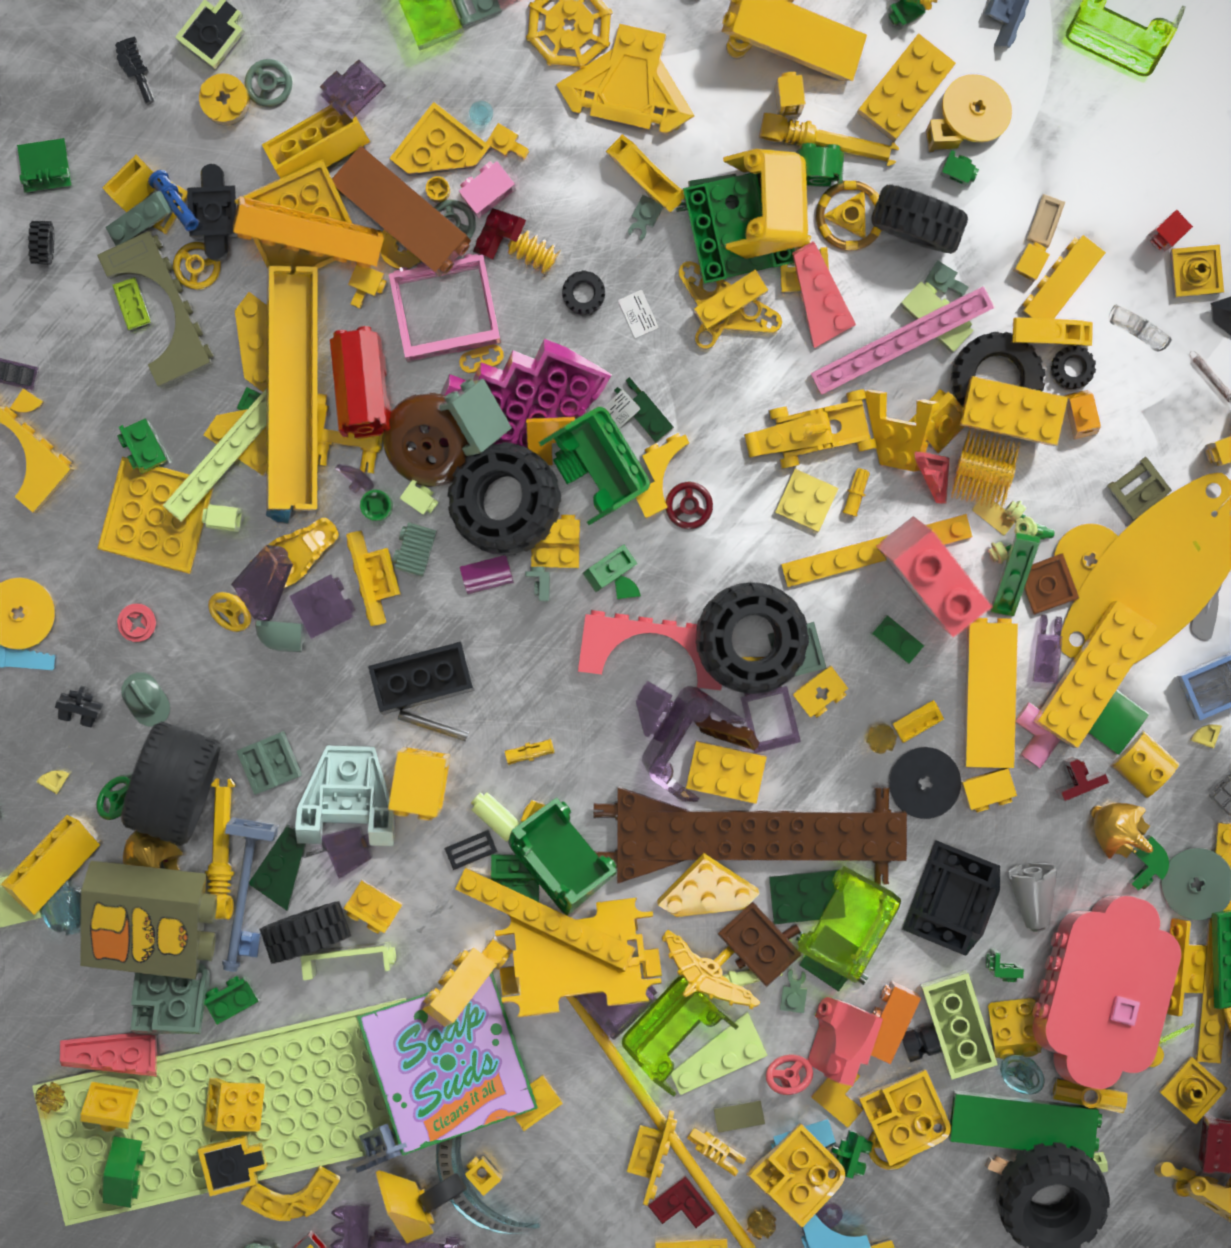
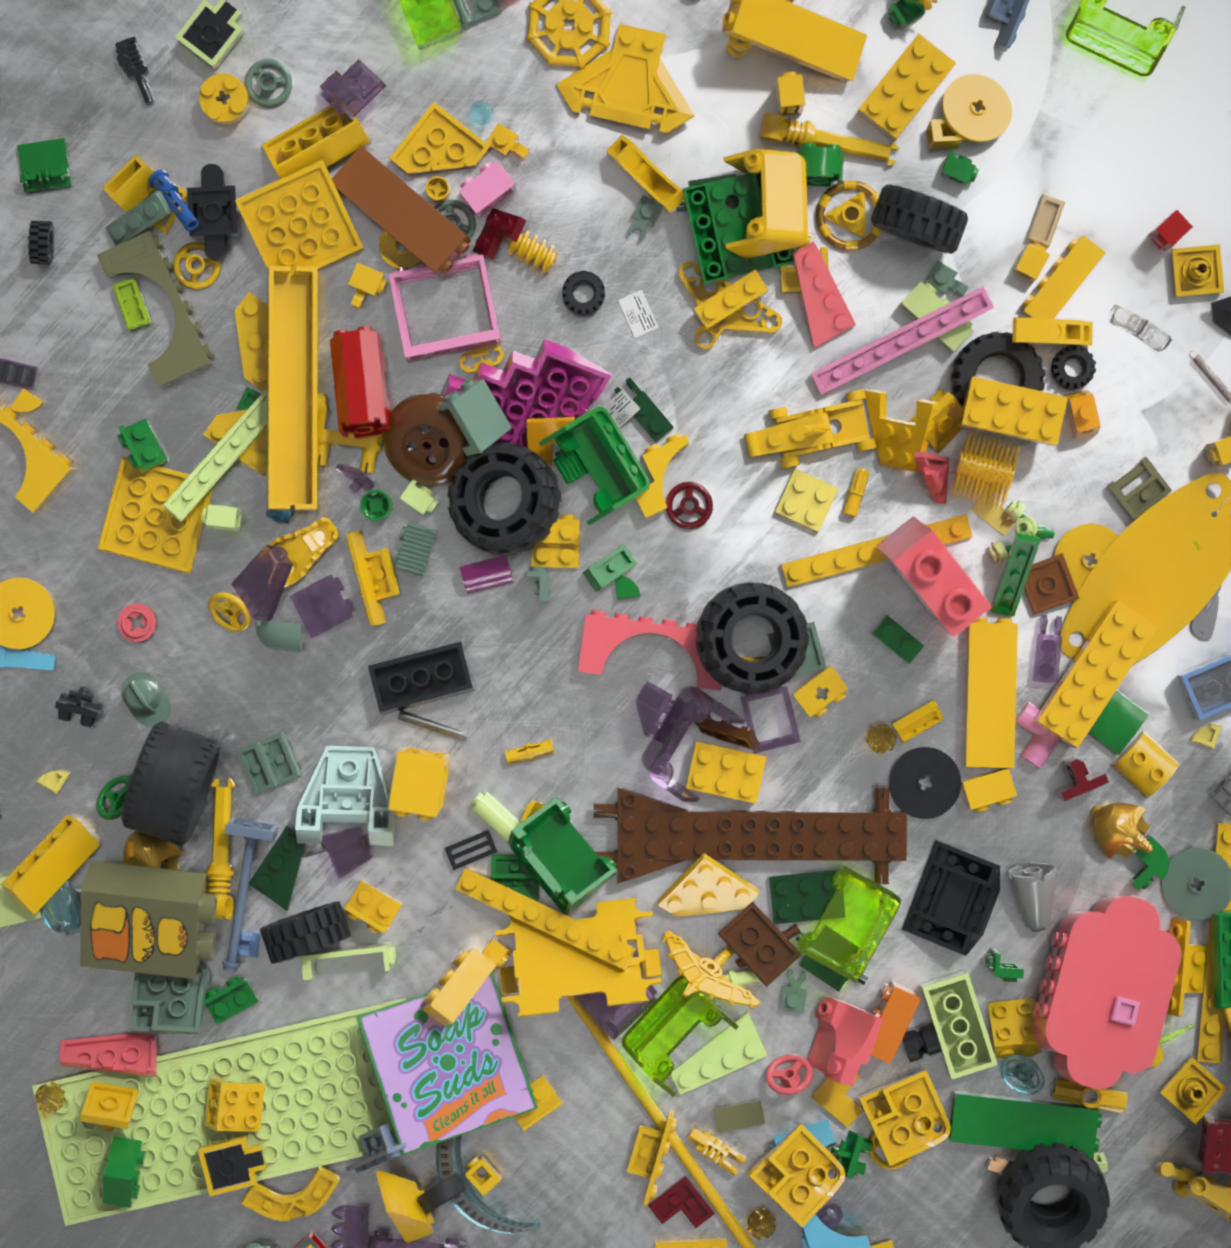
light orange brick [233,196,384,268] -> none

